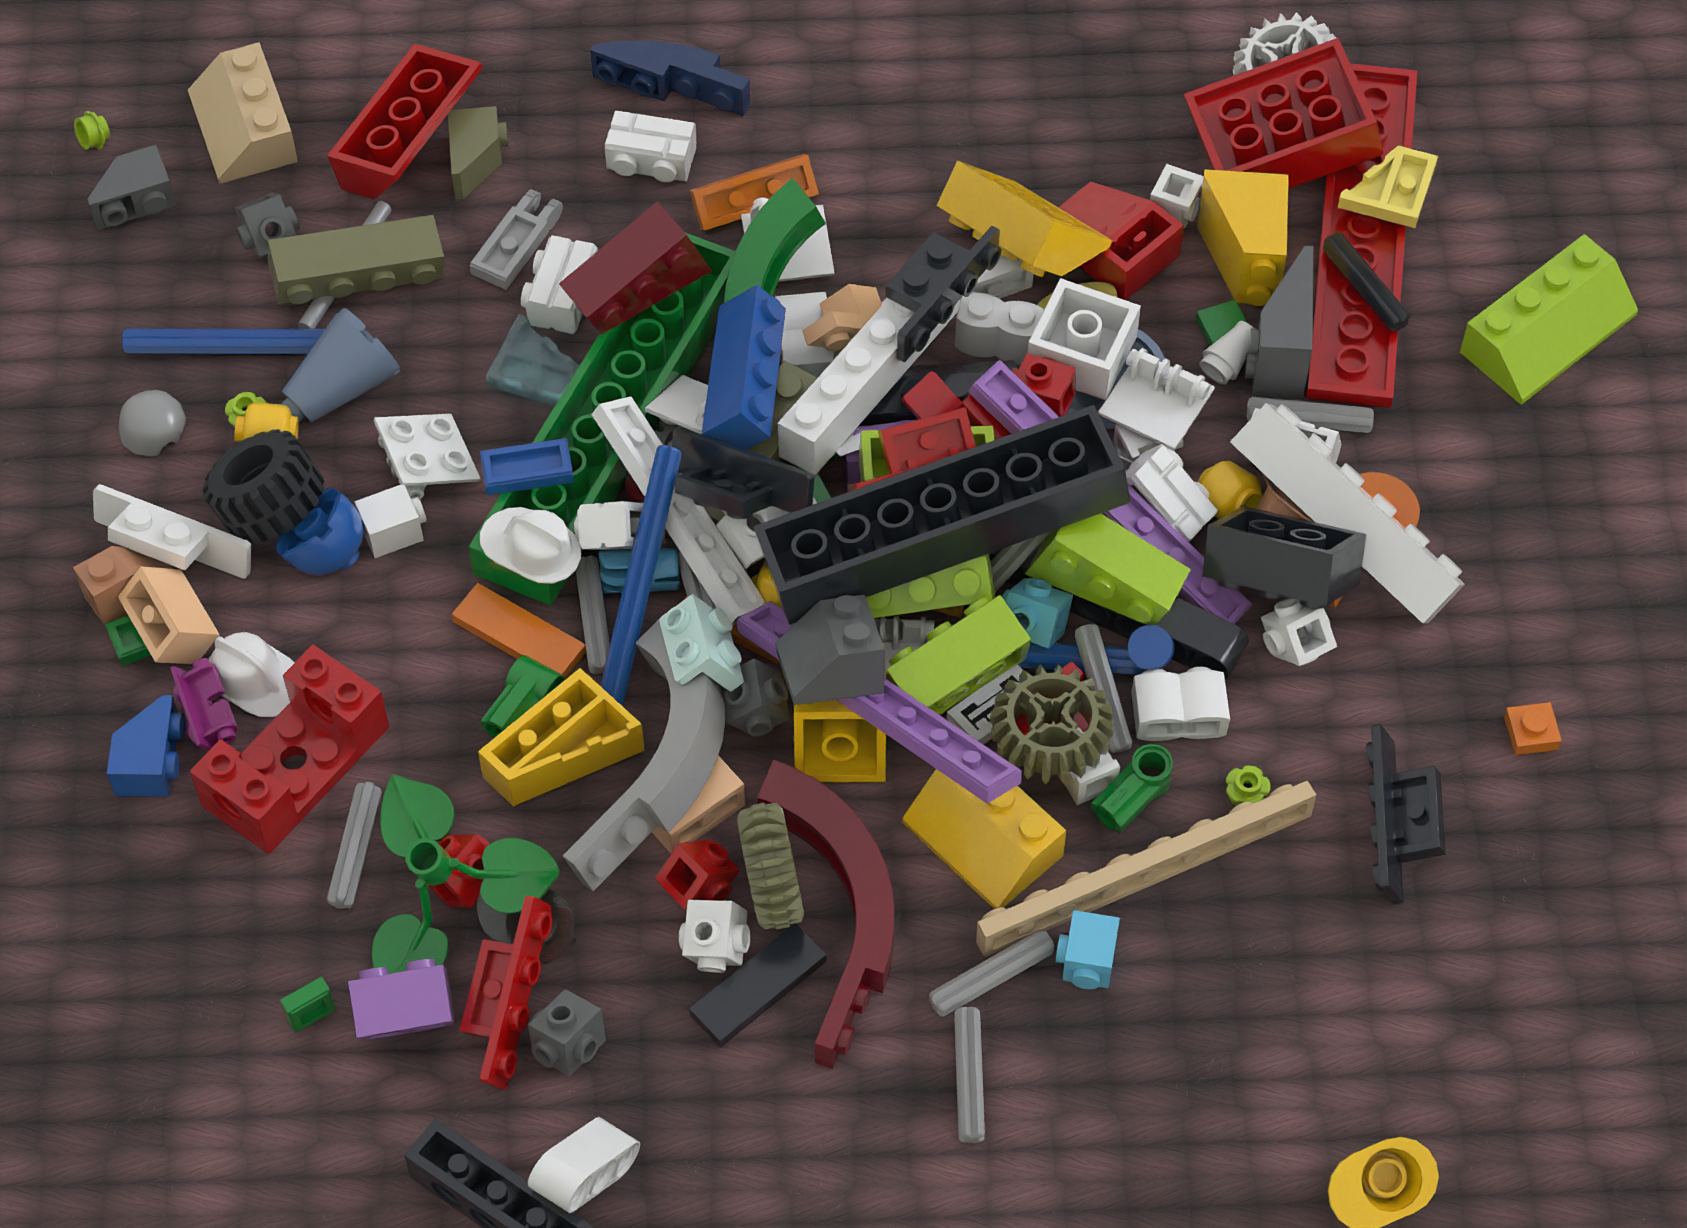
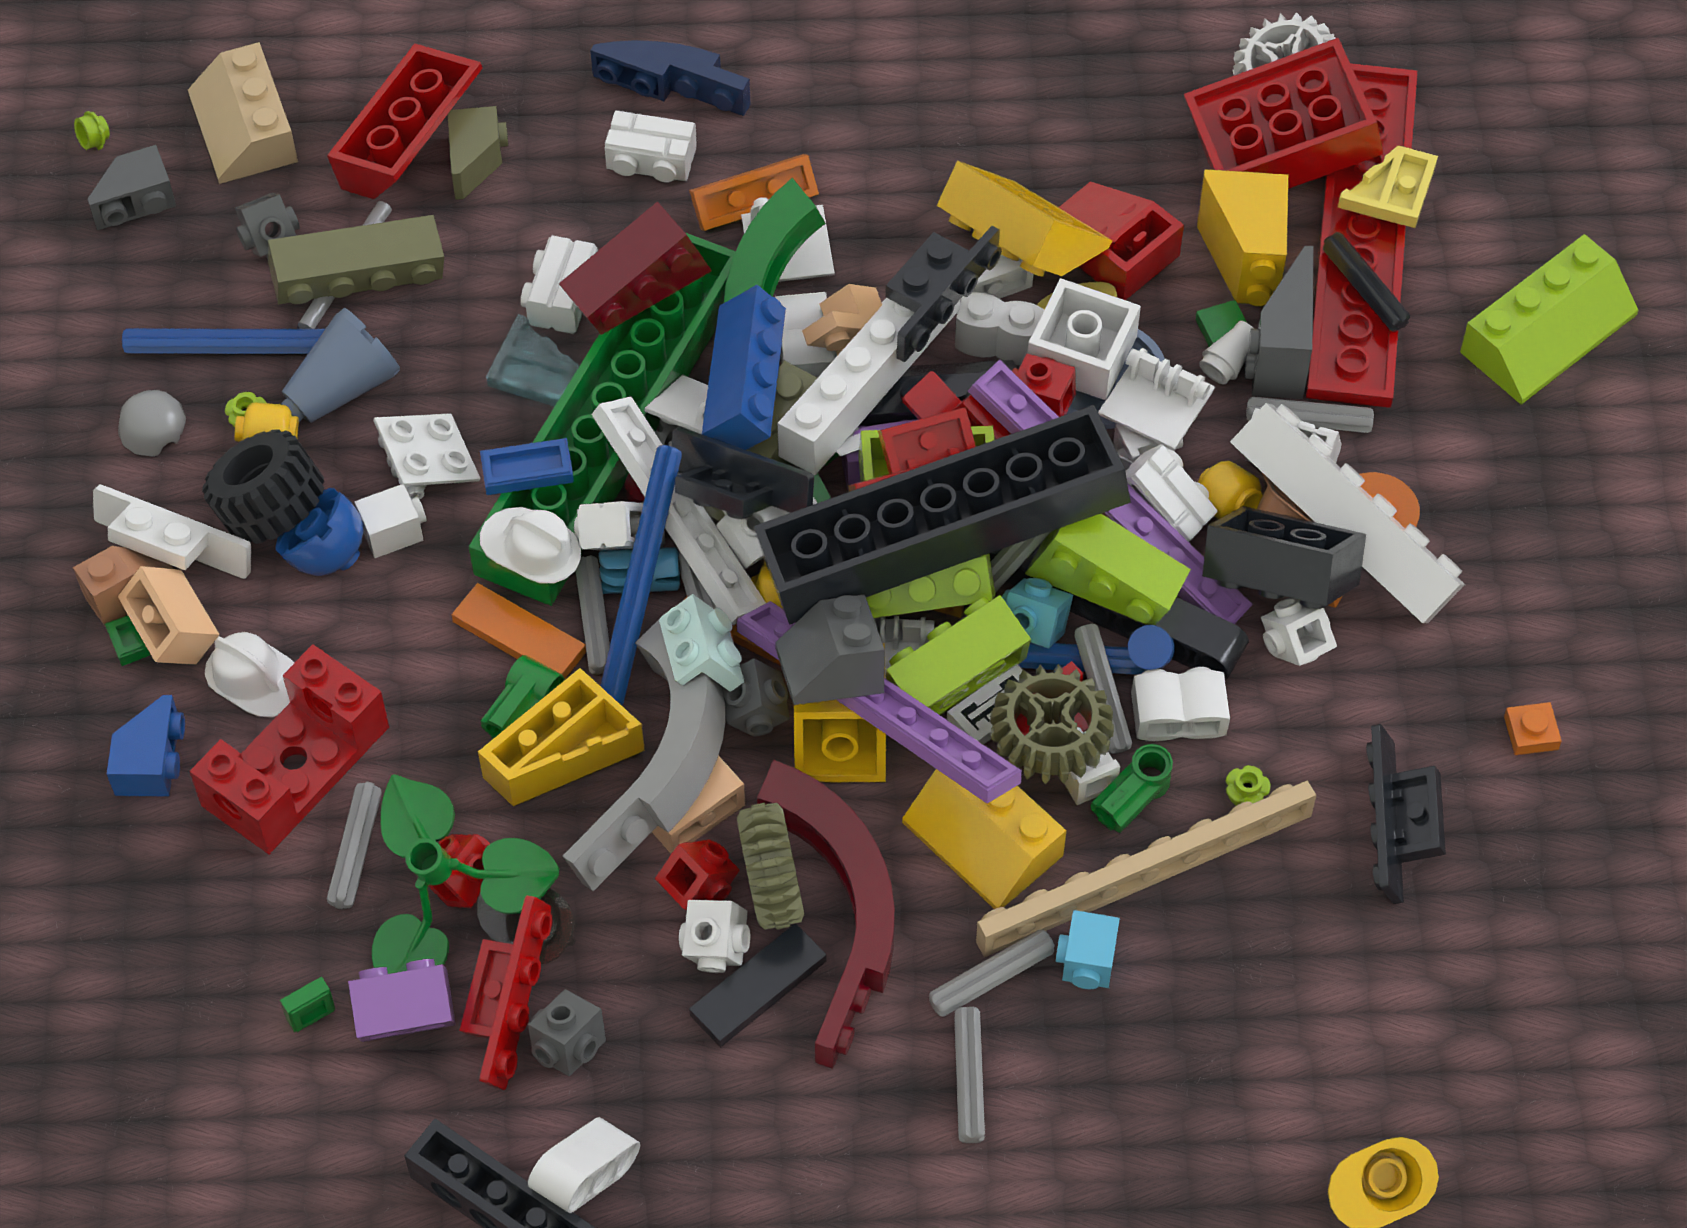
magenta hinge [170,658,238,750] -> none
light grey hinge [470,189,563,290] -> none
white brick [1150,164,1204,228] -> none

